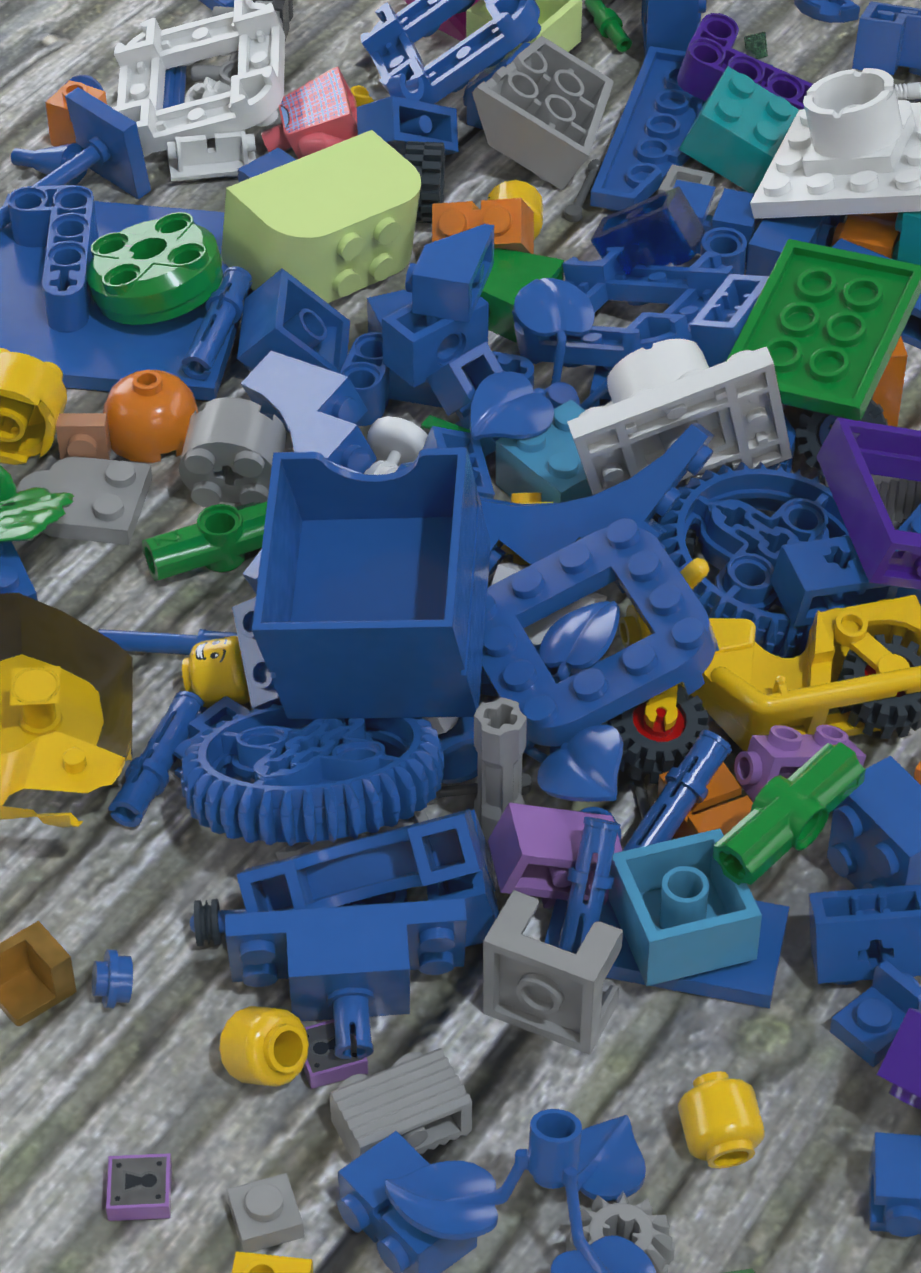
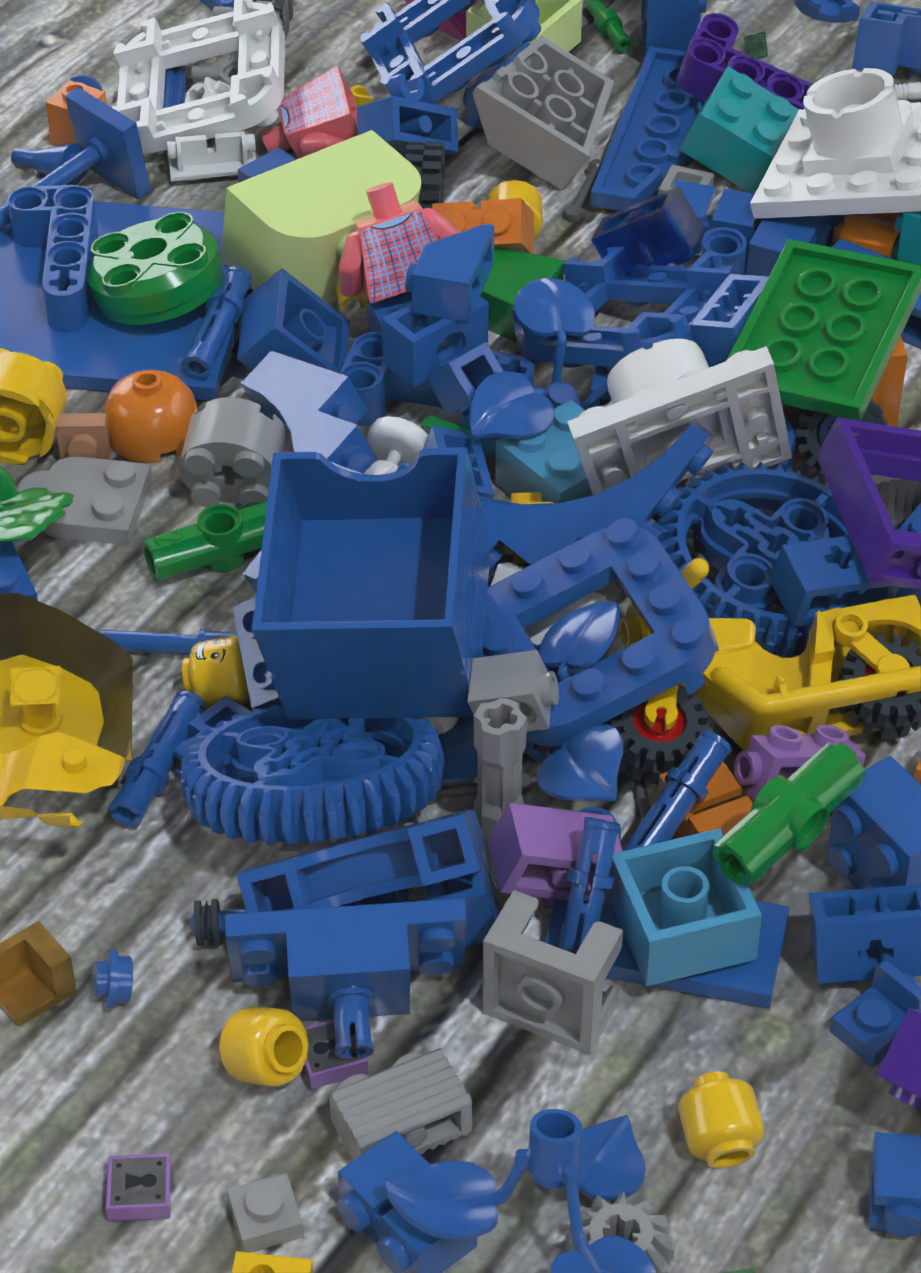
none -> coral torso [335,182,460,313]
none -> light grey brick [467,650,559,732]

